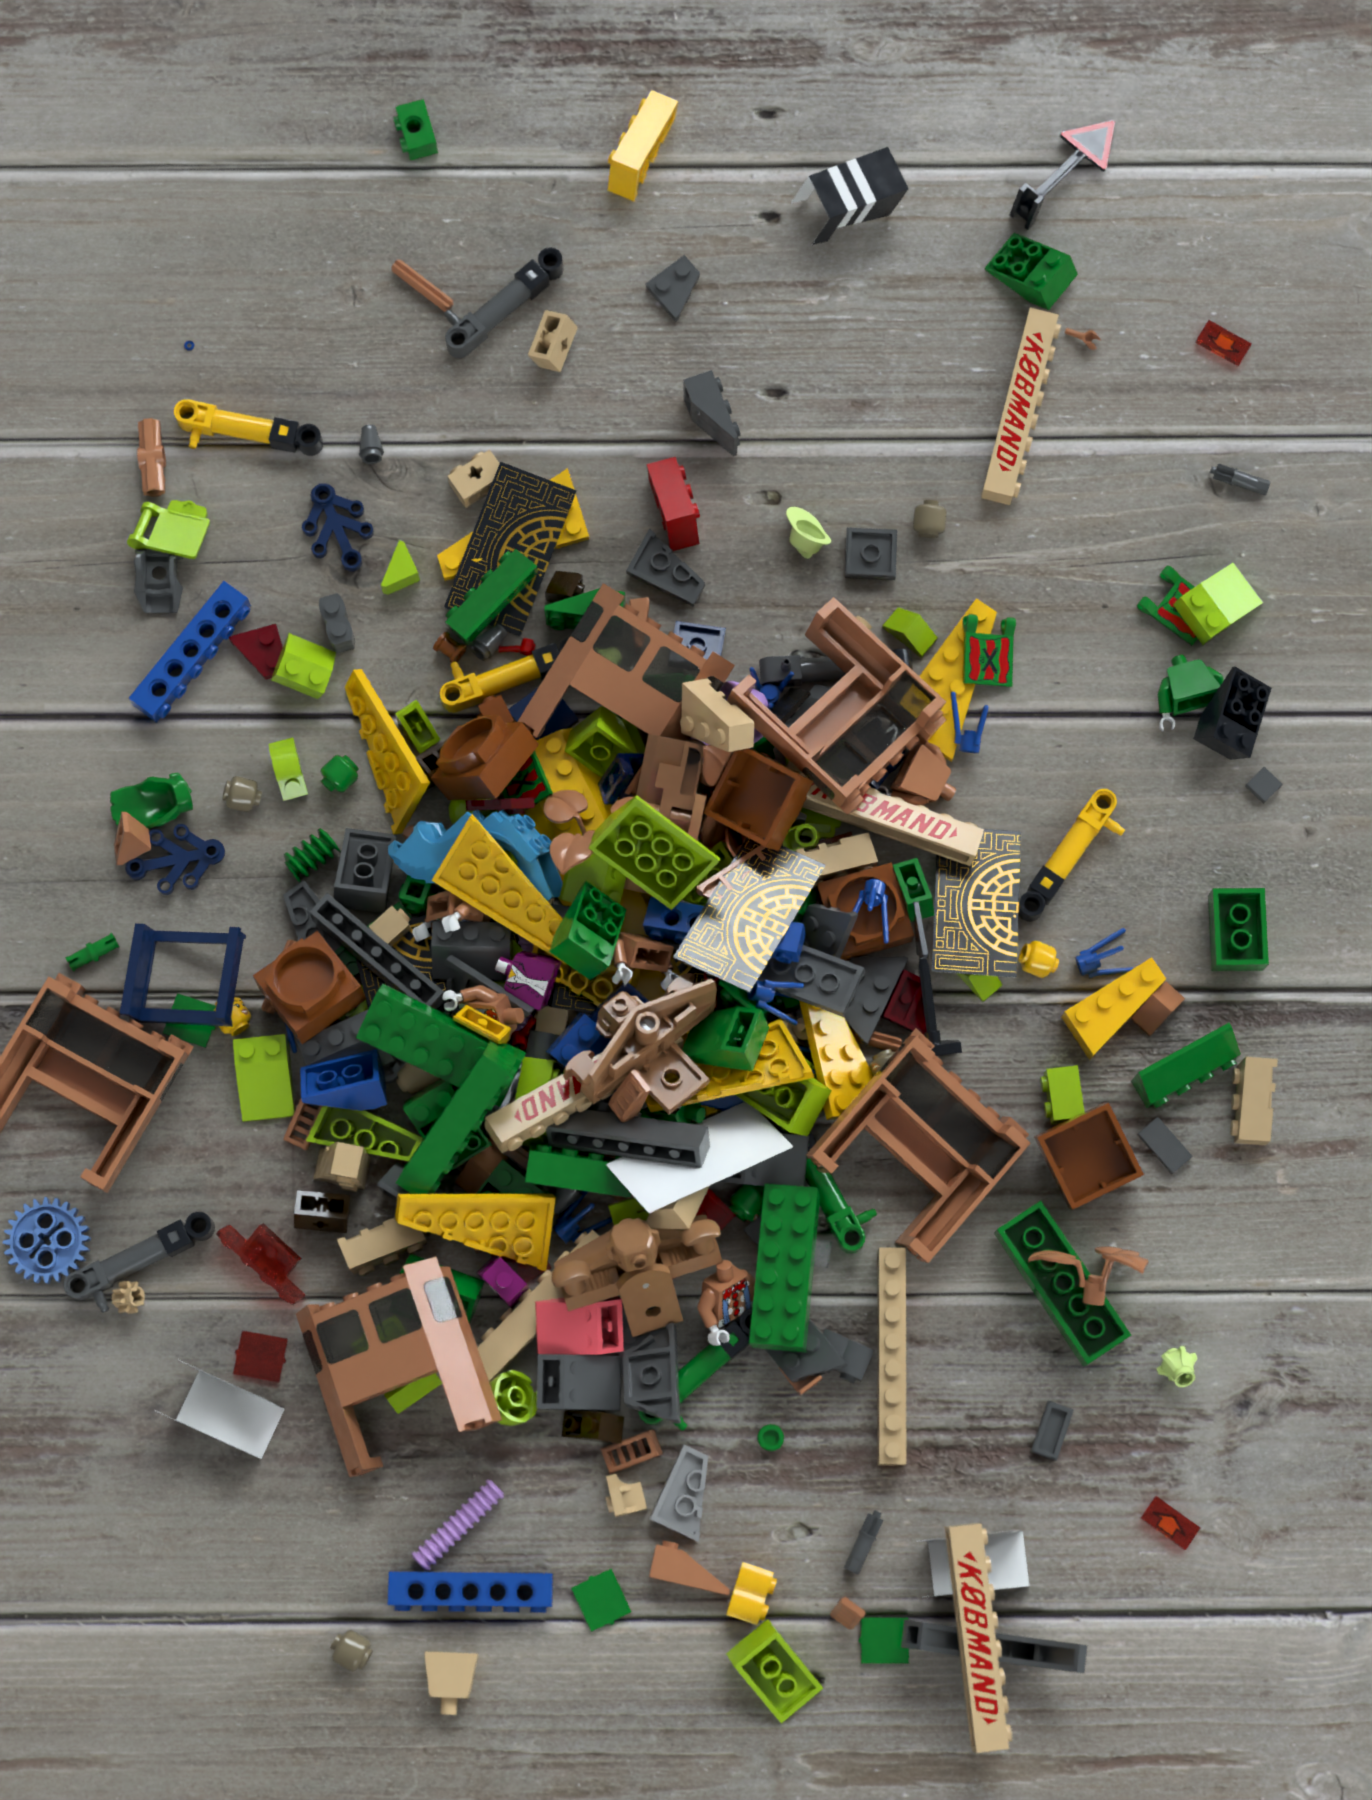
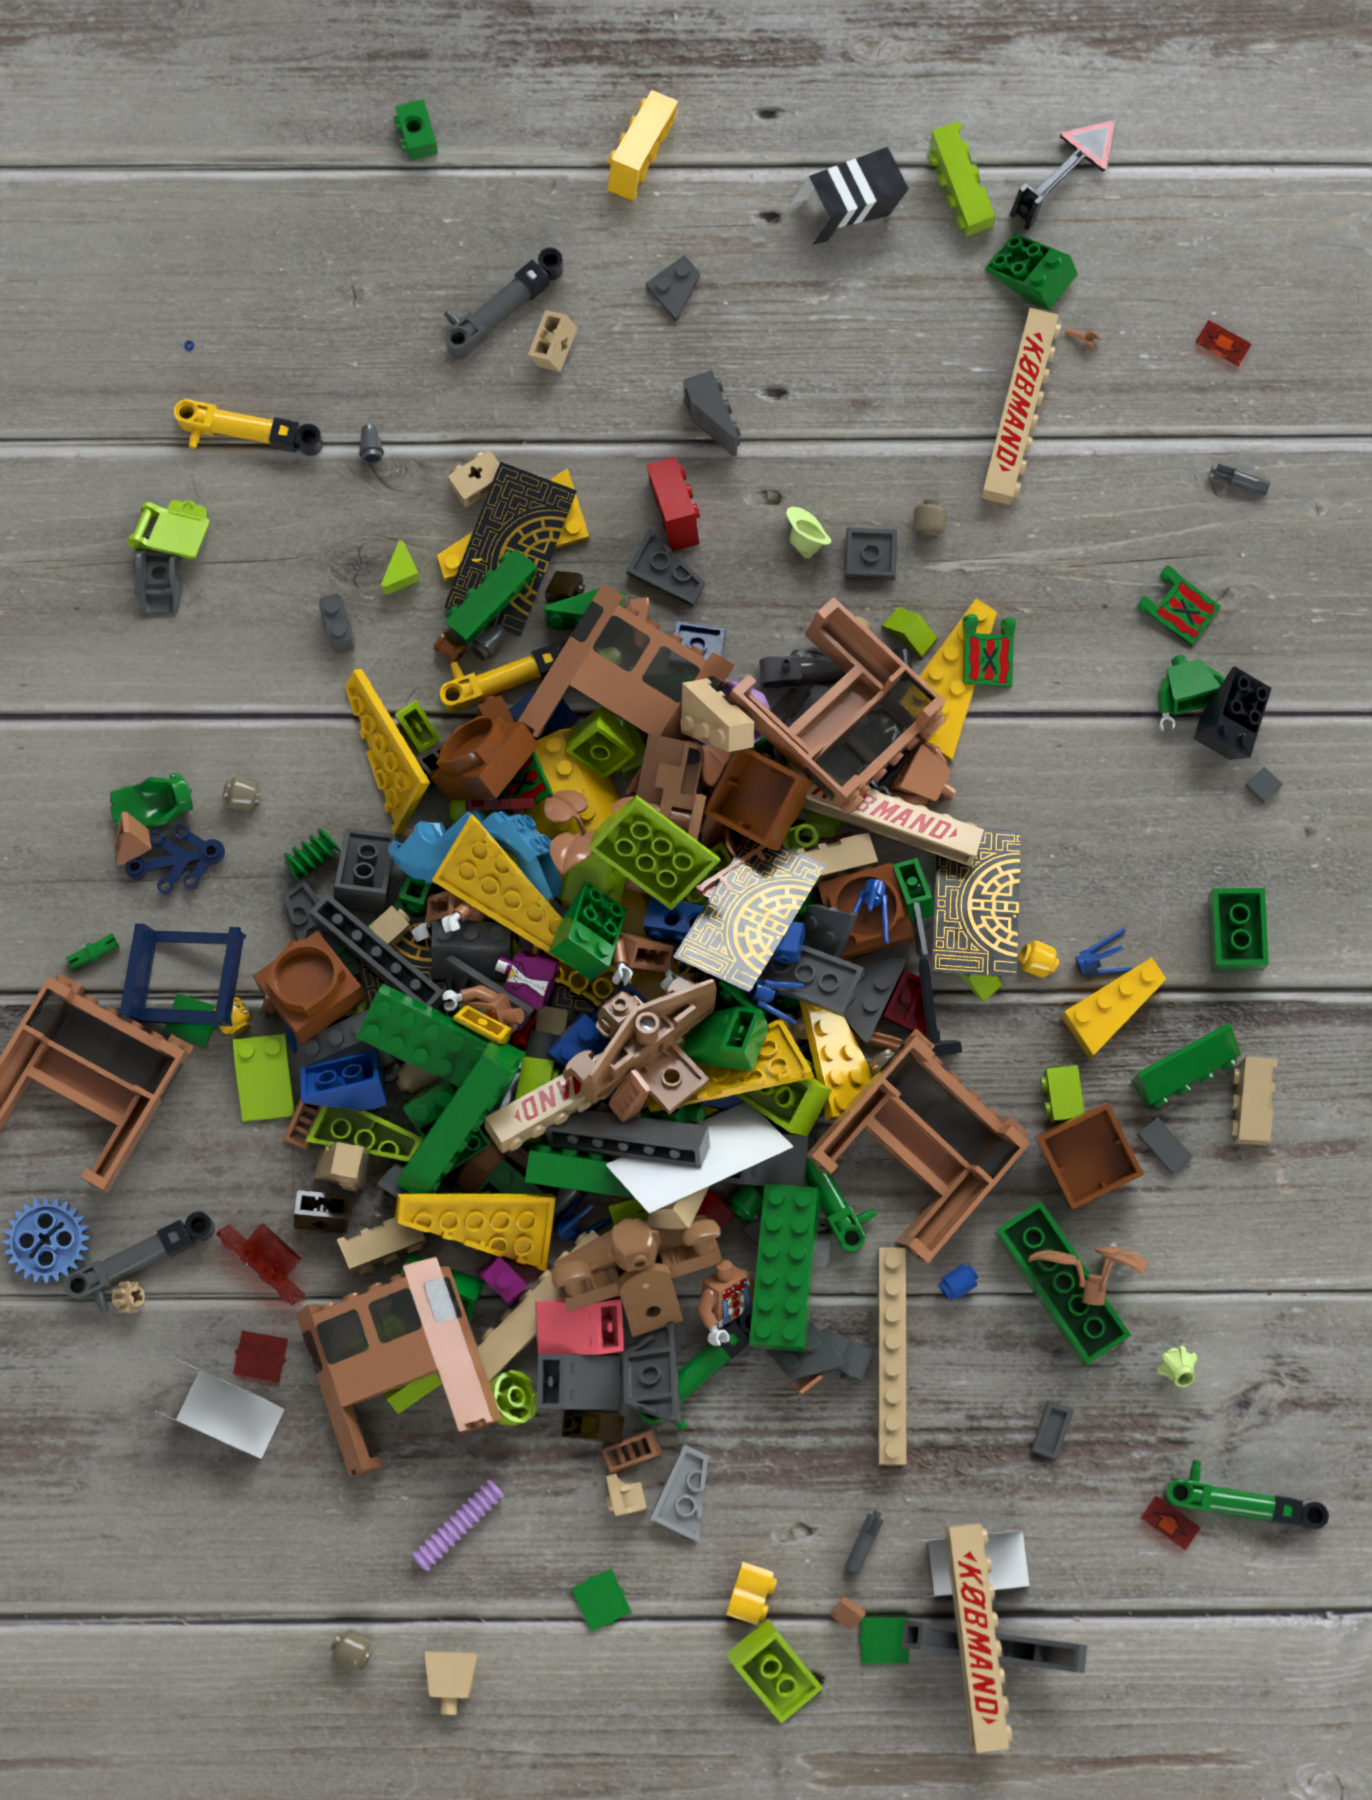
blue brick [129,581,251,723] -> none
nougat piece [137,418,166,497] -> none
dark red wing [229,624,283,680] -> none
lime brick [269,737,308,801] -> none
lime slope [271,633,336,699] -> none
dark blue plant [302,483,374,571] -> none
green head [321,755,359,793] -> none
blue brick [388,1572,553,1613] -> none
nougat axle [391,259,454,312] -> none
red hand [499,638,536,656] -> none
panel [598,753,644,804] -> none
nougat slope [649,1540,730,1596] -> none
blue plant [749,667,794,711] -> none
green tile [757,1424,784,1452] -> none
blue plant [951,692,989,753] -> none
yellow piece [1018,789,1125,922] -> none
nougat slope [1131,981,1185,1036] -> none
lime slope [1173,563,1263,645] -> none
none -> lime wedge [927,120,996,237]
none -> blue brick [938,1264,979,1301]
none -> green piece [1164,1460,1329,1530]

